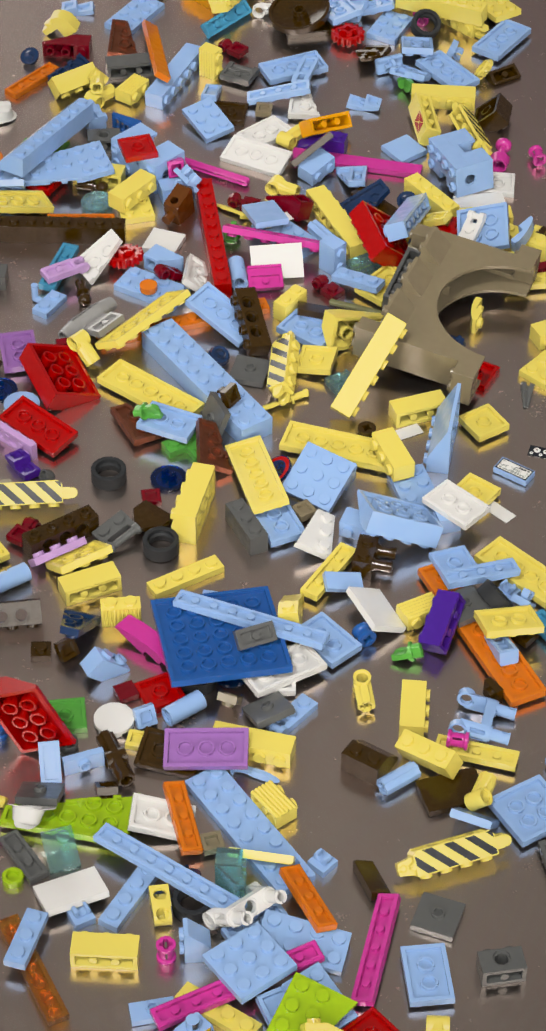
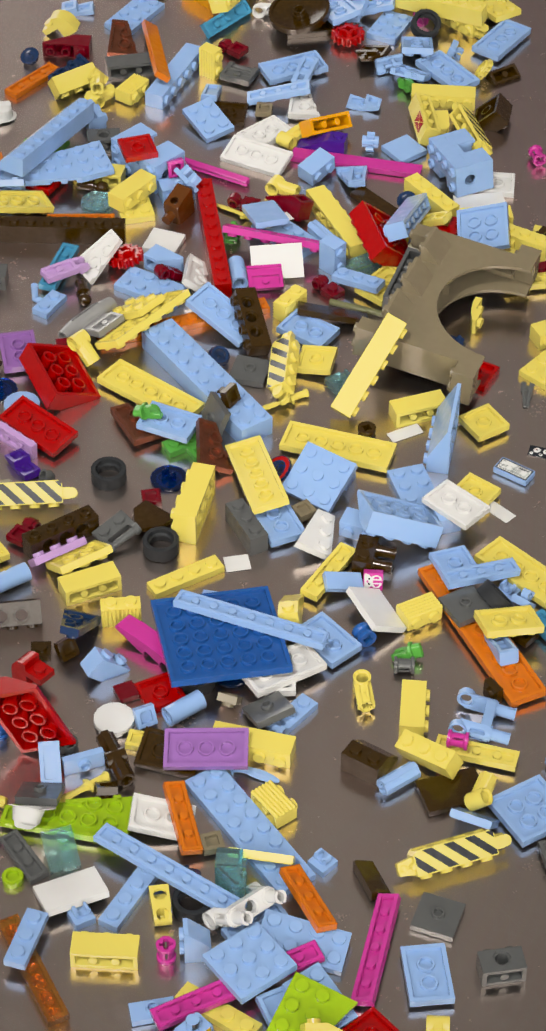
bright green tile [48,697,88,734] -> none
blue slope [112,112,142,132] -> none
orange tile [140,279,157,295] -> none
dark grey plate [232,620,278,651] -> none
tile [289,131,333,167] -> none
light yellow wedge [321,309,384,351] -> none
dark blue wing [340,178,390,219] -> none
light yellow brick [370,427,415,482] -> none
dark purple brick [418,589,466,655] -> none
white plate [458,210,487,241] -> none
dark pink piece [491,138,512,172] -> none
light blue slope [511,216,534,253] -> none
none -> red brick [11,651,55,686]
none -> light yellow sword [59,771,111,803]
none -> light yellow plate [112,293,165,320]
none -> white sticker [223,554,251,572]
none -> light blue gear [362,131,379,152]
none -> tile [363,569,383,591]
none -> dark grey bush [394,656,415,674]
none -> light yellow leg [435,110,450,135]

